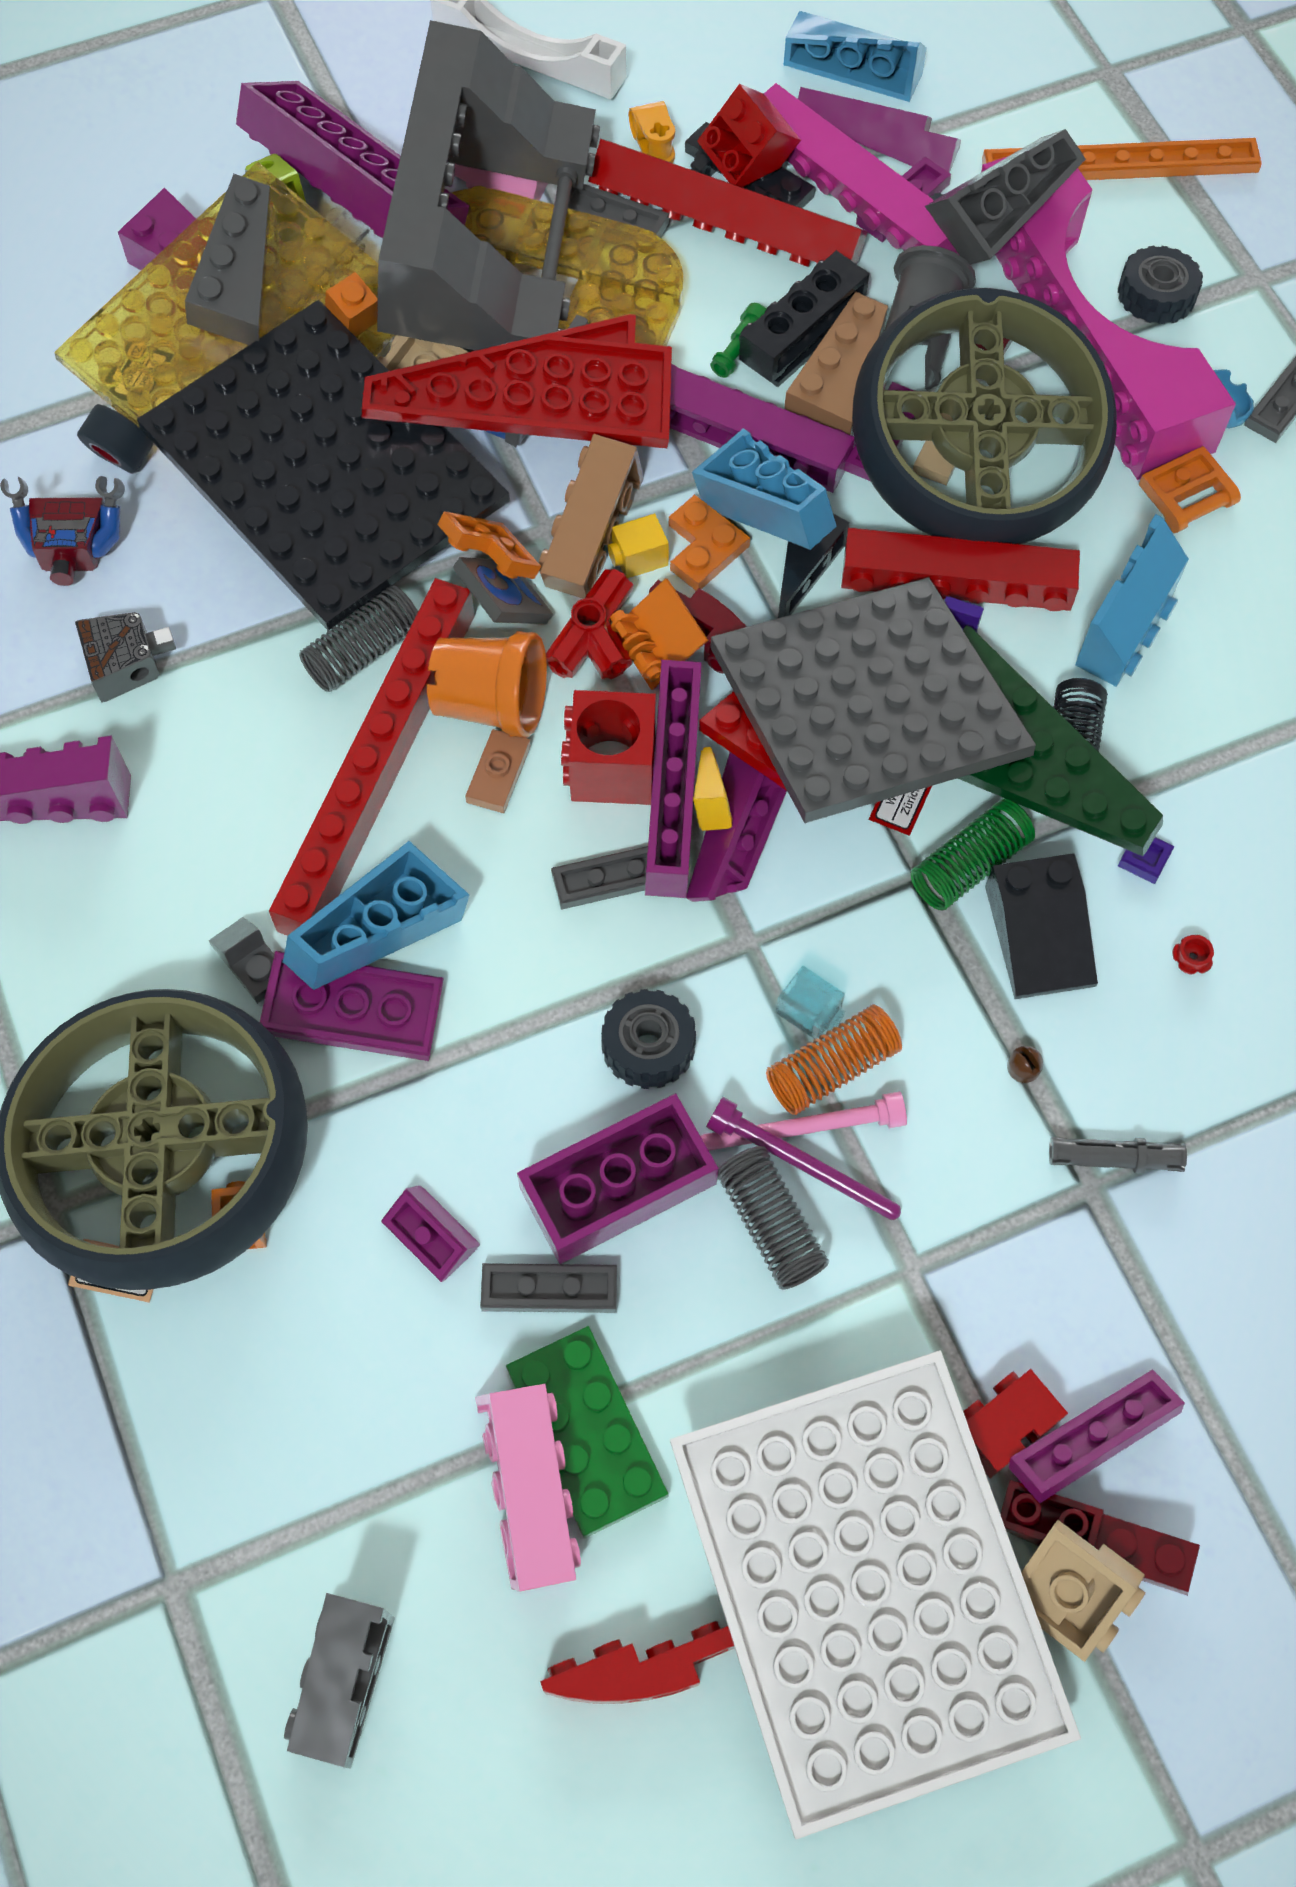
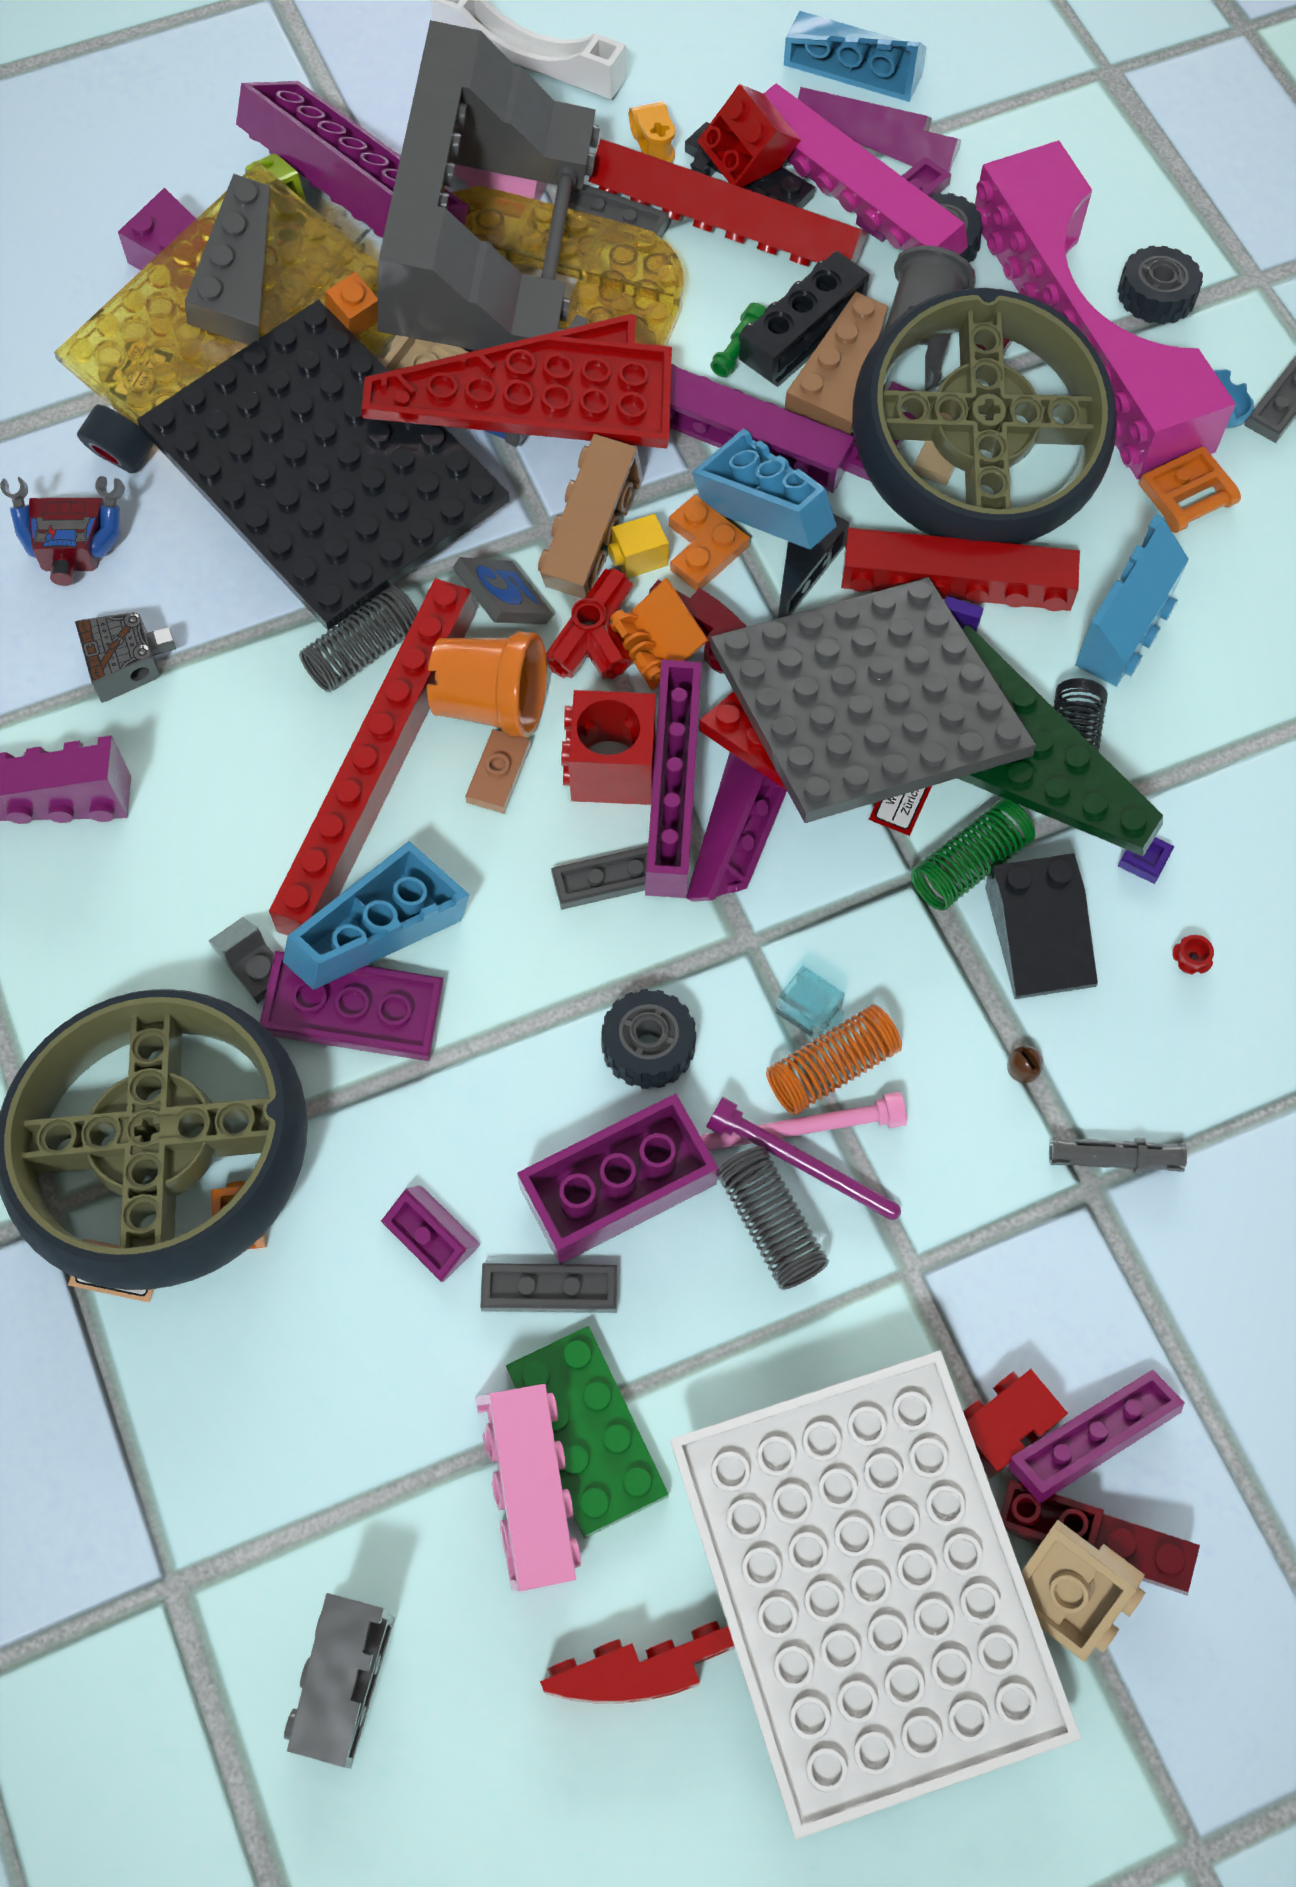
orange plate [437,511,541,579] -> none
yellow slope [693,747,732,831] -> none
dark grey wedge [925,129,1086,265] -> none
orange tile [982,138,1262,180] -> none

